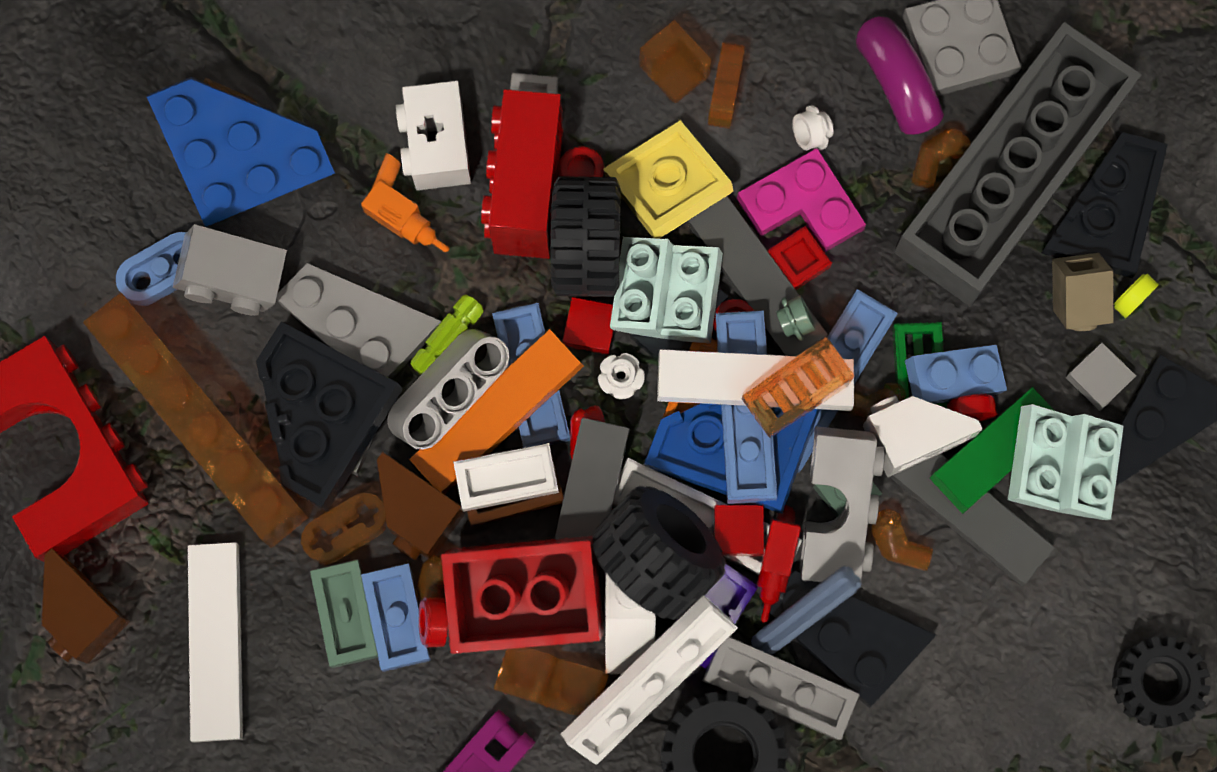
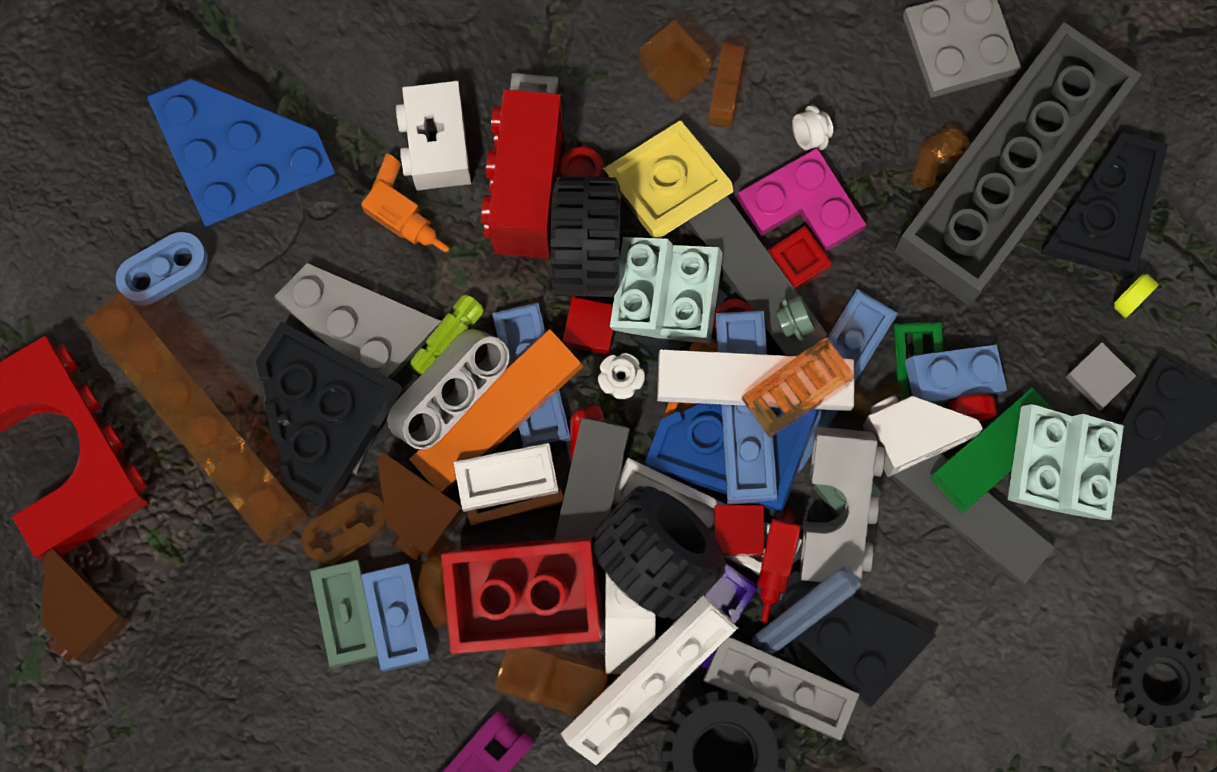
light grey brick [172,224,287,316] -> none
white tile [188,543,243,742] -> none
red tile [418,597,448,648] -> none
magenta cylinder [856,16,944,135] -> none
clear orange arm [872,509,933,571] -> none
dark tan brick [1052,253,1113,331] -> none

